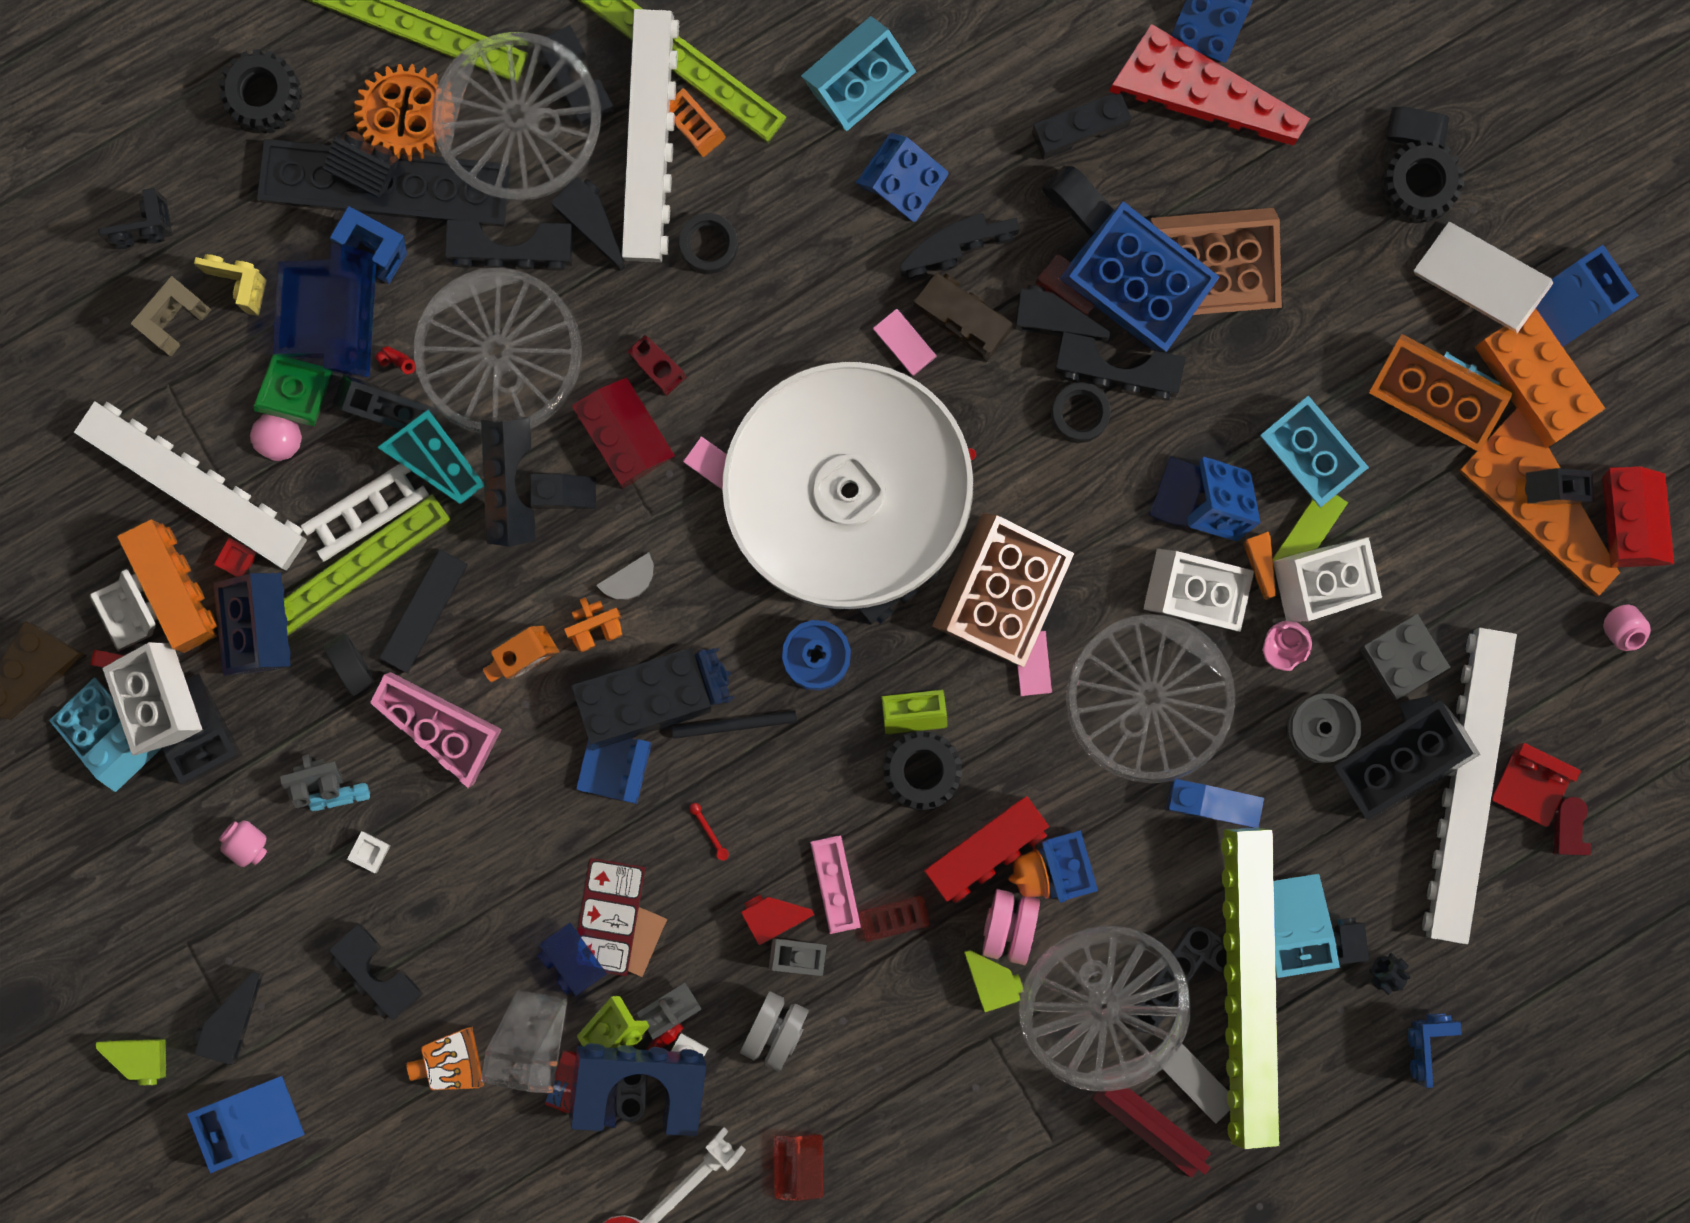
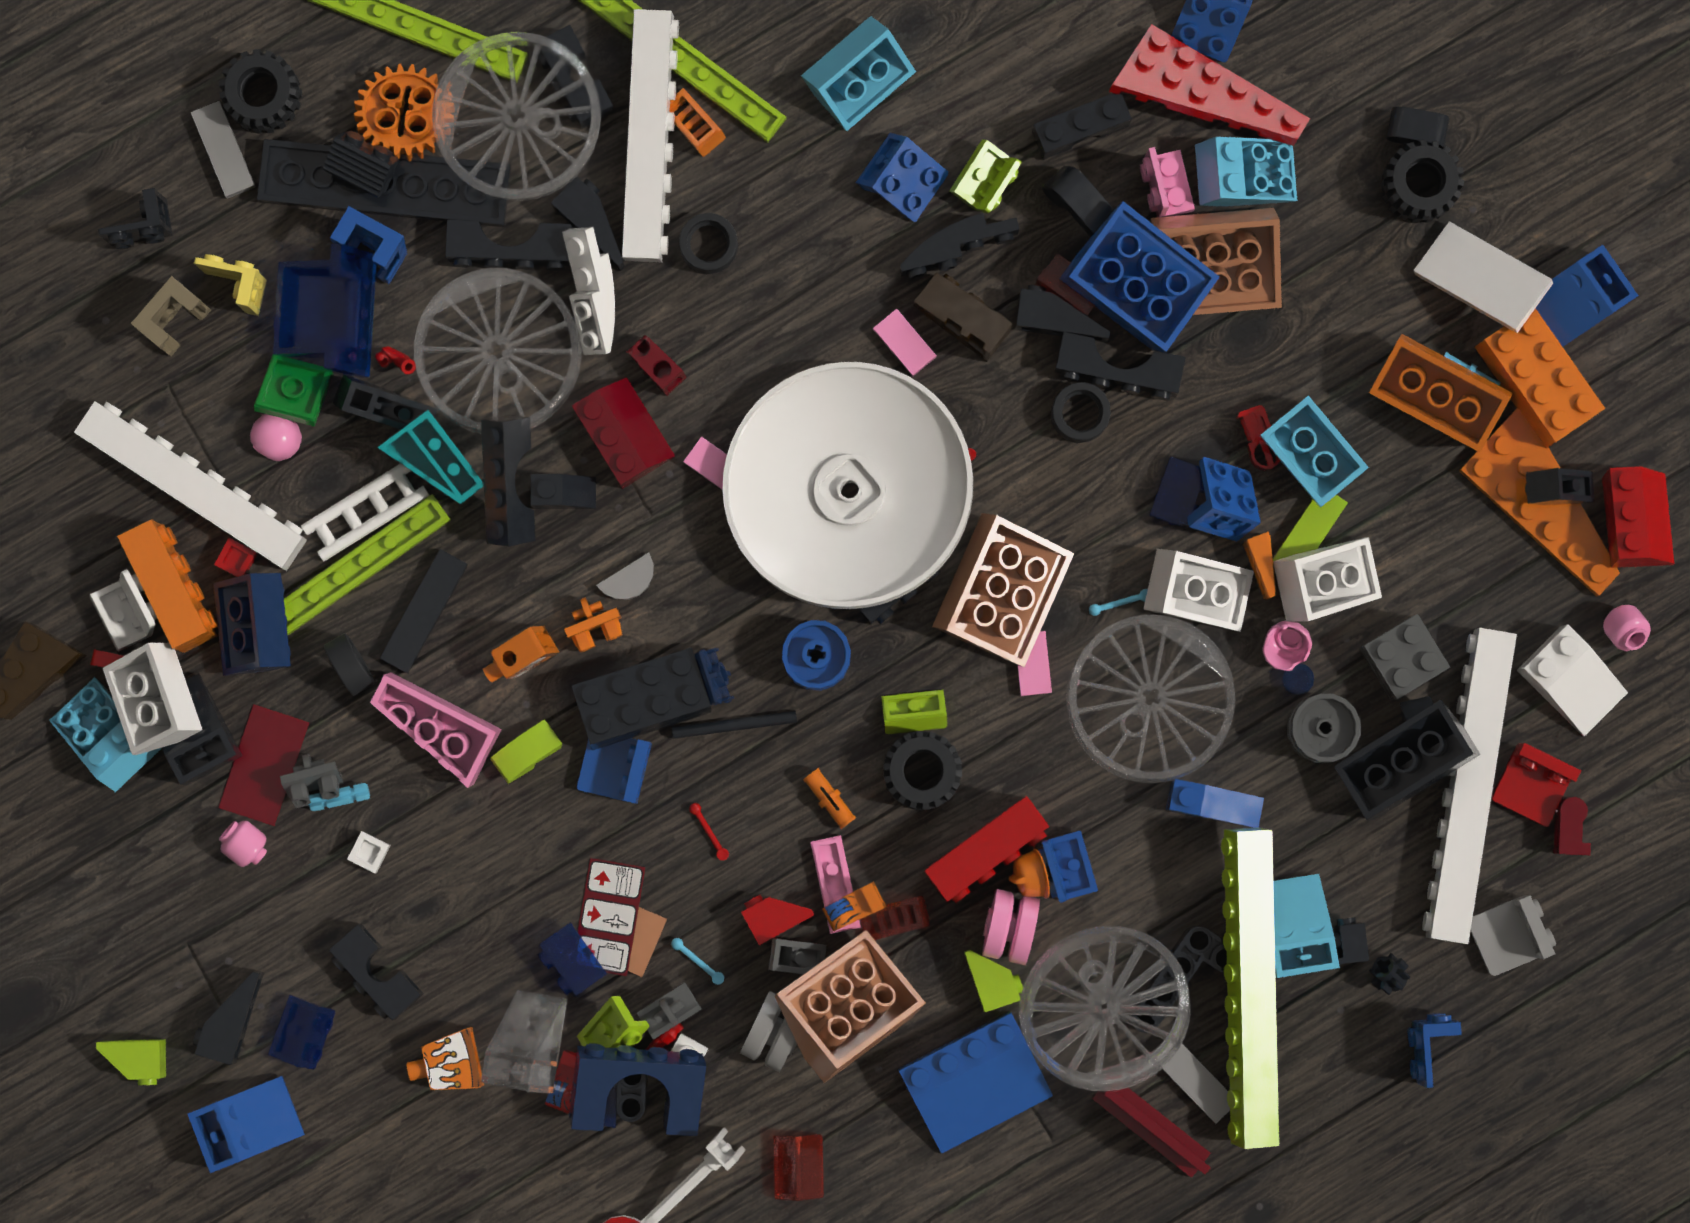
none -> light grey tile [191,101,256,199]
none -> dark red sticker [218,704,310,826]
none -> clear blue bracket [268,995,335,1070]
none -> lime slope [490,719,562,784]
none -> white slope [562,227,615,355]
none -> medium azure hinge [671,938,724,985]
none -> nougat slope [775,930,926,1083]
none -> orange pin [803,768,857,829]
none -> orange leg [822,881,886,931]
none -> blue slope [898,1011,1053,1154]
none -> lime bracket [950,139,1021,213]
none -> medium azure hinge [1089,589,1148,616]
none -> bright pink bracket [1140,147,1195,217]
none -> medium azure slope [1195,137,1297,206]
none -> red piece [1236,405,1280,471]
none -> clear blue tile [1282,663,1314,695]
none -> light grey bracket [1470,895,1556,976]
none -> white slope [1517,624,1628,737]

